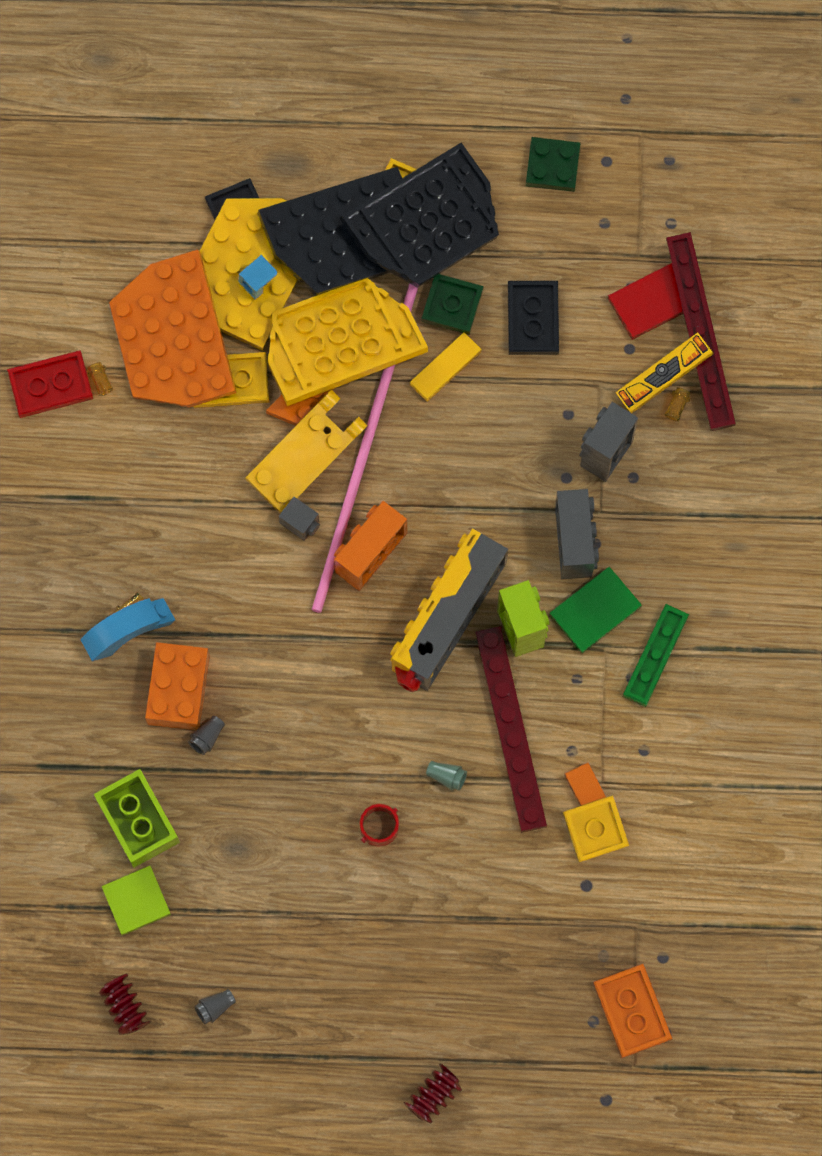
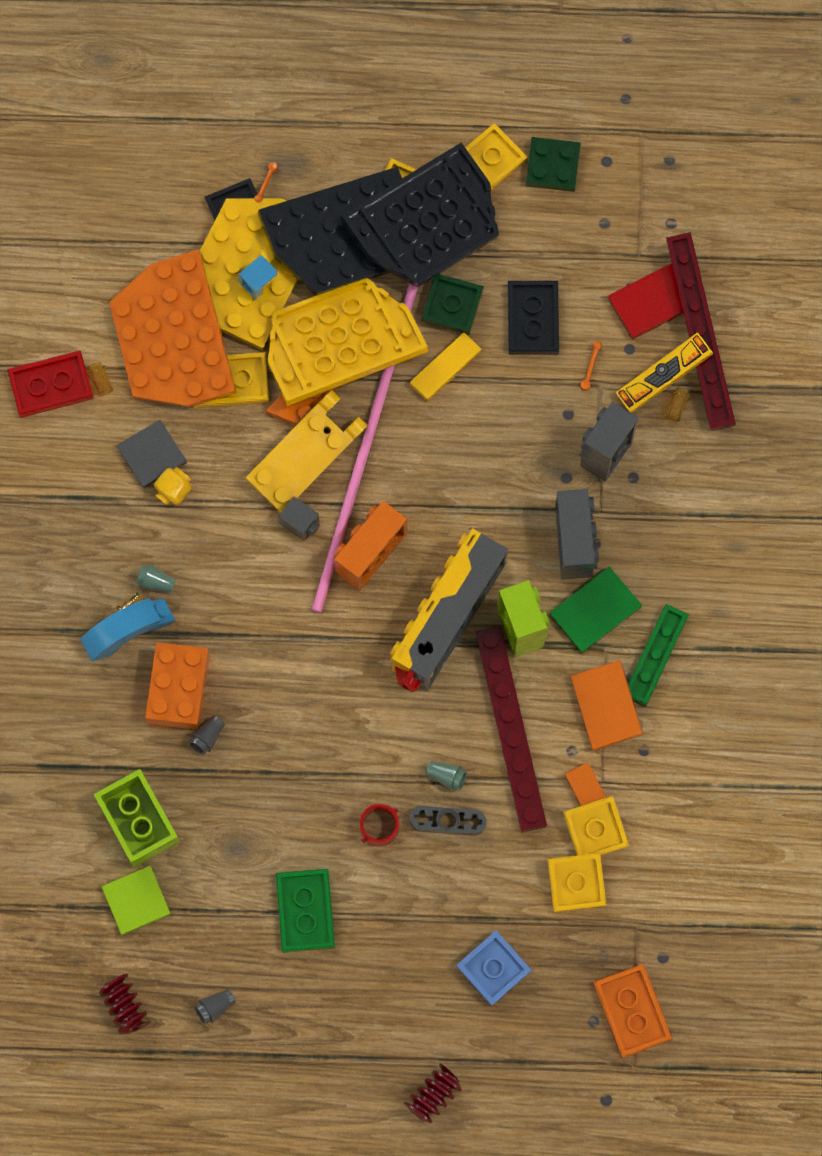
none -> dark grey tile [117,420,187,489]
none -> sand green cone [136,564,176,593]
none -> yellow head [154,467,192,505]
none -> orange hinge [254,162,278,203]
none -> green tile [276,868,335,953]
none -> dark grey beam [410,806,486,836]
none -> medium blue plate [456,930,532,1007]
none -> yellow tile [465,123,528,191]
none -> yellow tile [547,852,607,912]
none -> orange tile [571,660,644,751]
none -> orange hinge [580,341,602,391]

